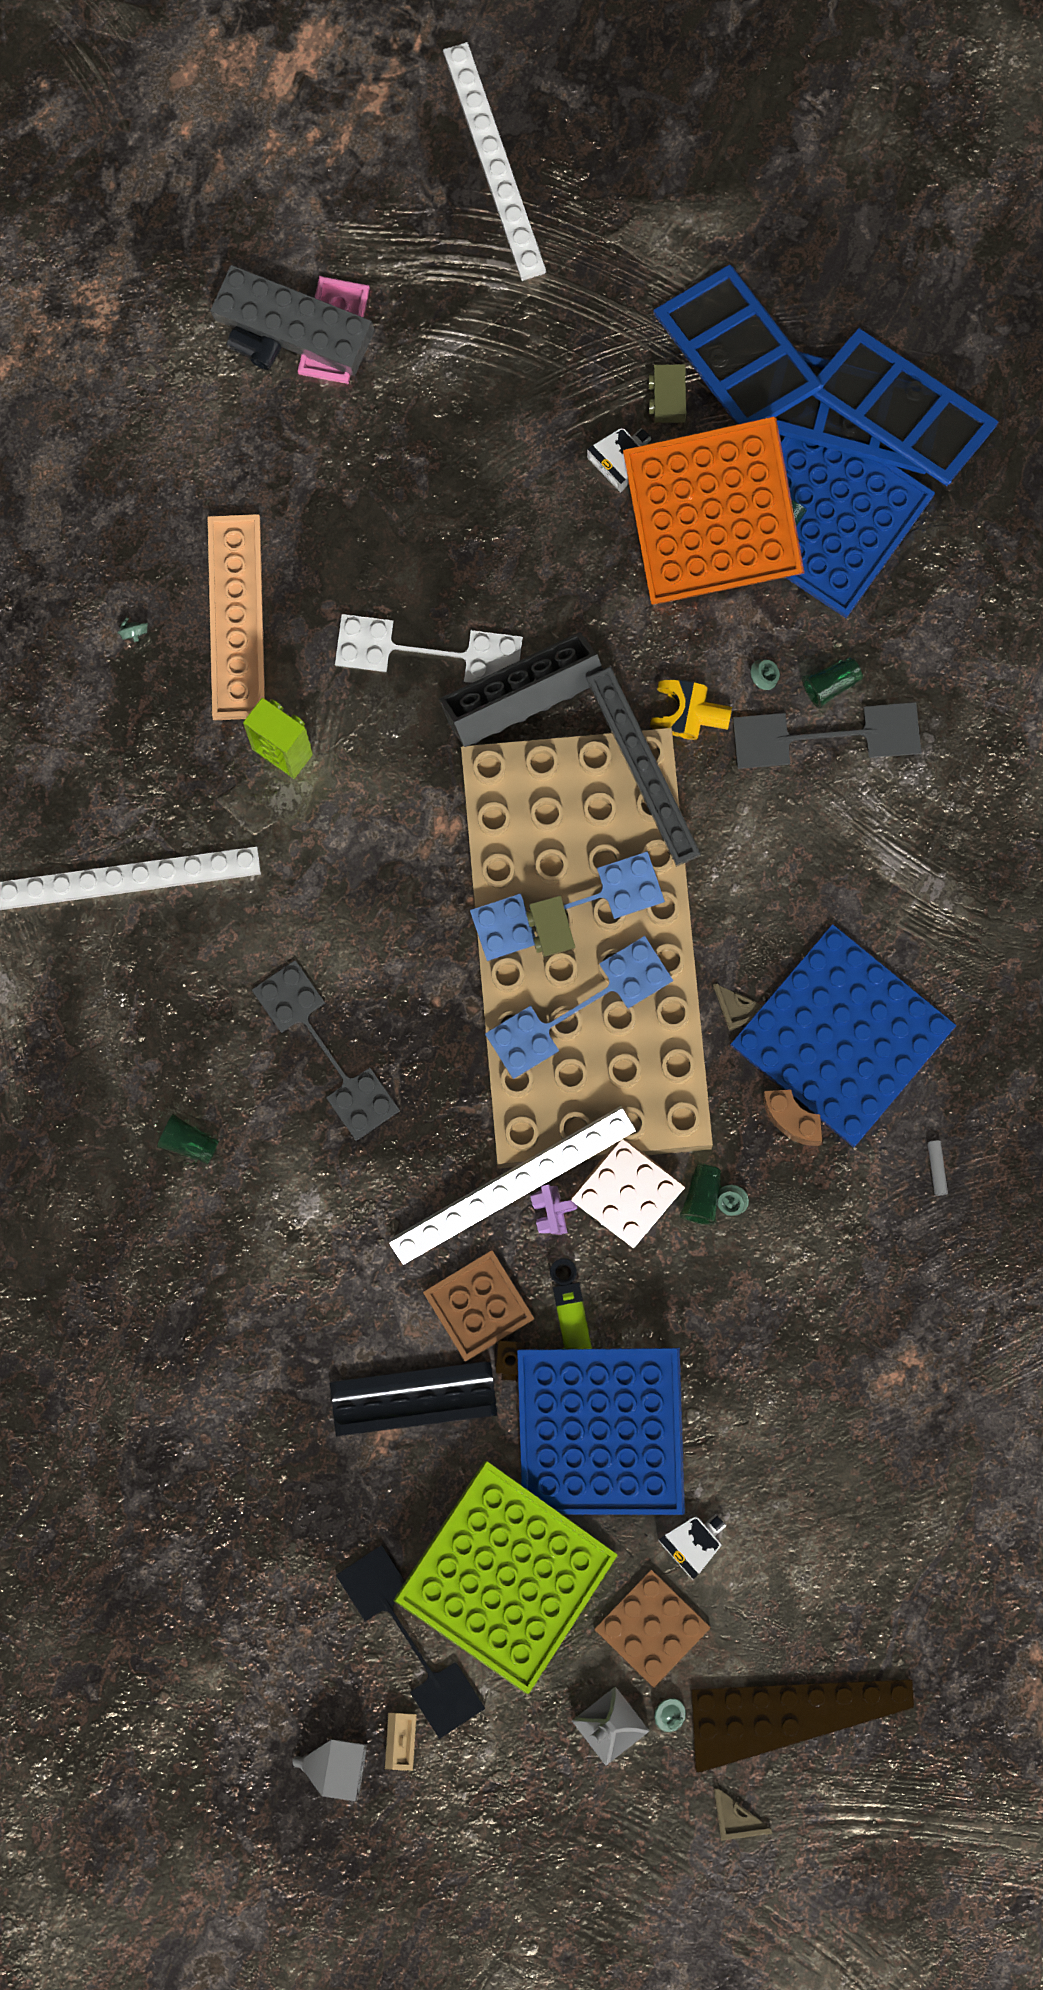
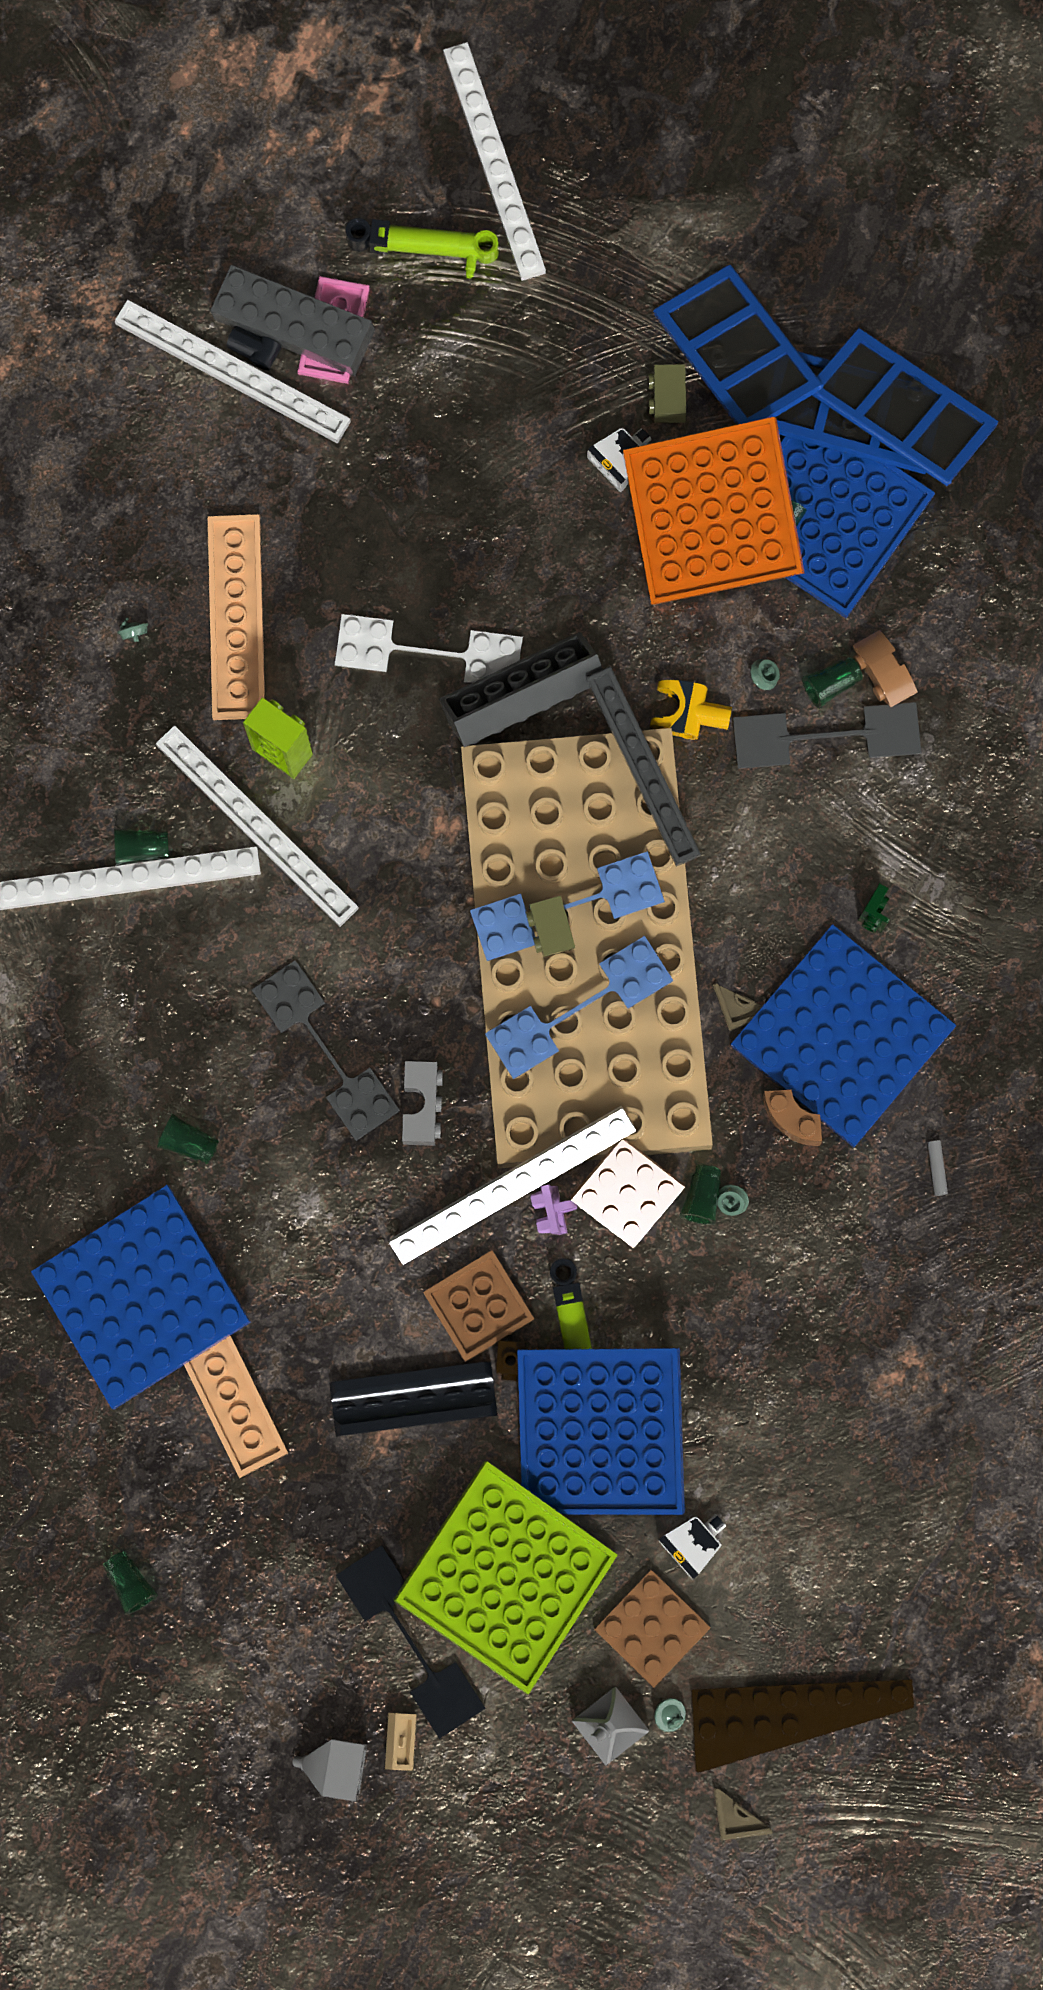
none -> blue plate [31,1185,251,1409]
none -> clear green plant [102,1551,158,1615]
none -> clear green plant [114,828,169,865]
none -> white plate [115,300,350,443]
none -> white plate [156,725,359,927]
none -> light nougat plate [184,1336,288,1478]
none -> lime piece [345,218,499,278]
none -> light grey arch [402,1061,443,1146]
none -> medium nougat brick [853,630,918,707]
none -> dark green bracket [858,883,890,933]

